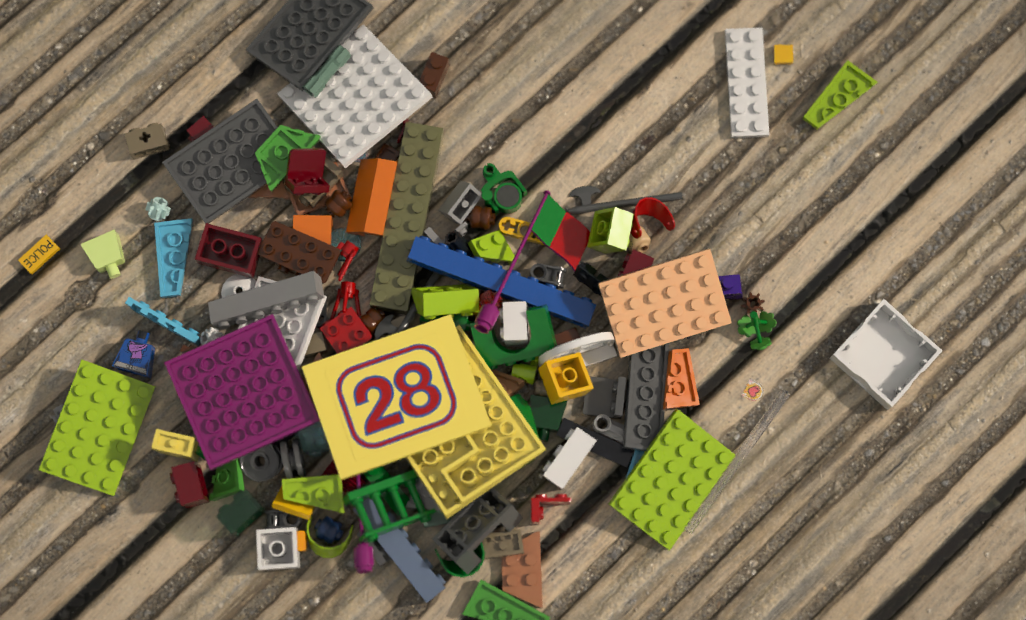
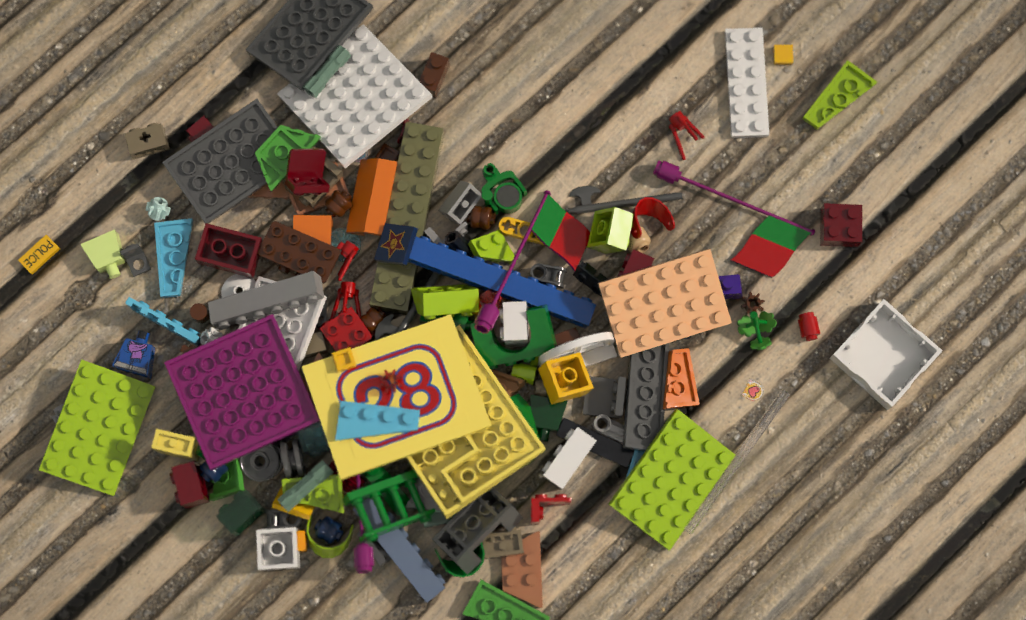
none -> dark grey bracket [120,244,151,277]
none -> reddish brown piece [190,303,210,324]
none -> dark blue piece [199,461,228,482]
none -> sand green axle [277,460,334,512]
none -> yellow tile [331,347,357,373]
none -> medium azure wing [335,401,420,441]
none -> dark blue tile [374,223,418,265]
none -> clear red gear [378,370,402,394]
none -> flag [653,160,815,278]
none -> red plant [669,111,704,160]
none -> red brick [798,312,820,341]
none -> dark red brick [820,203,862,247]

